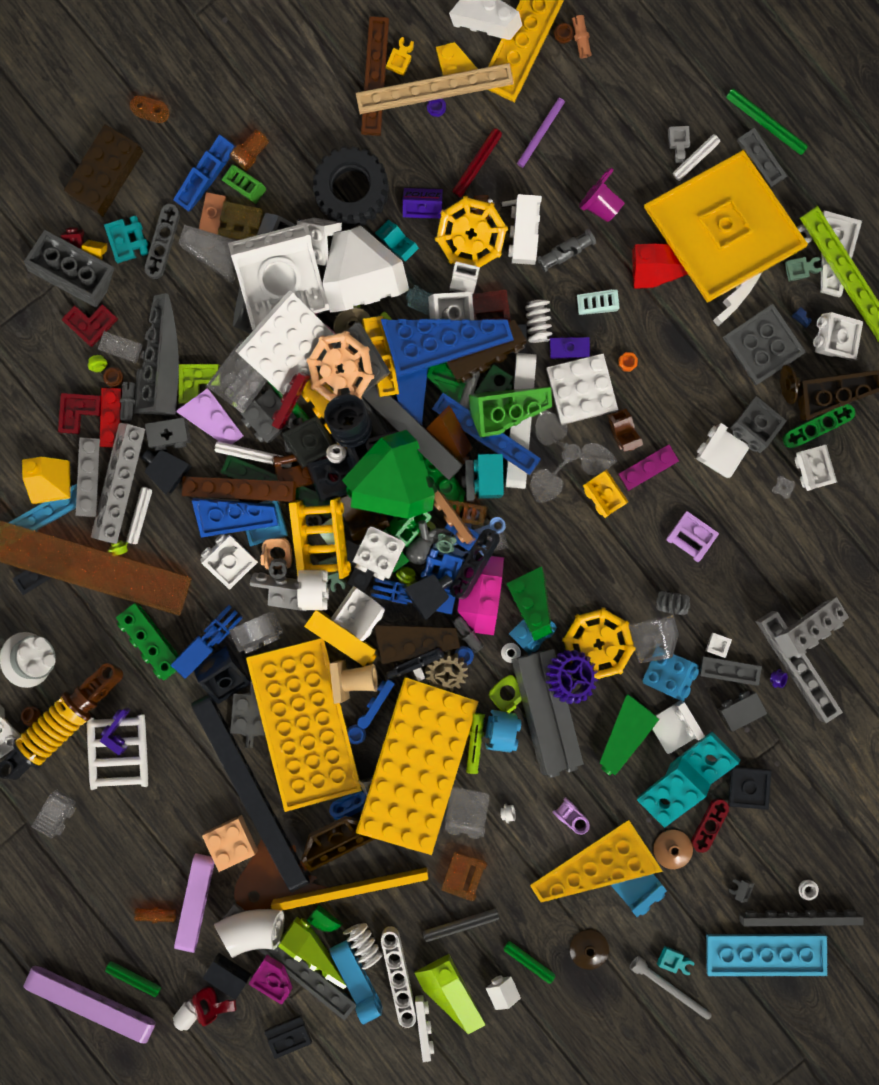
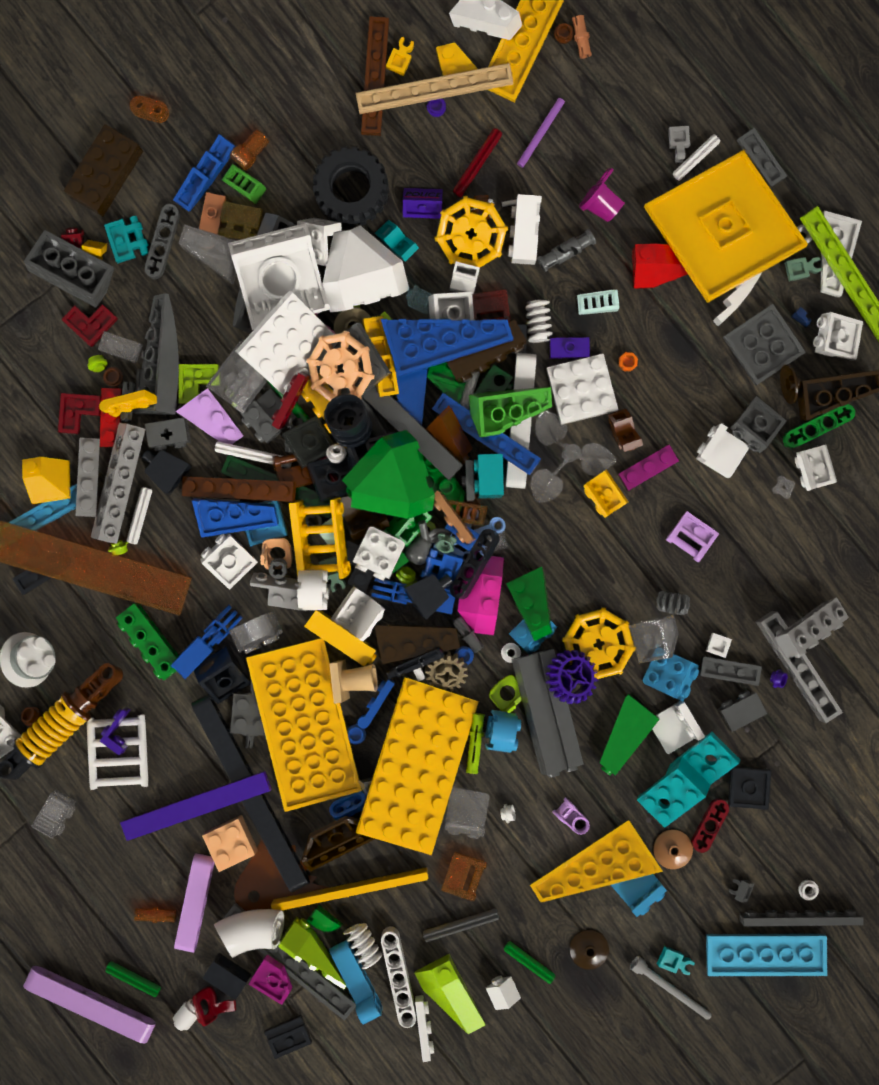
green axle [726,88,808,155] -> none
none -> yellow plate [99,390,157,417]
none -> dark purple tile [120,771,272,841]

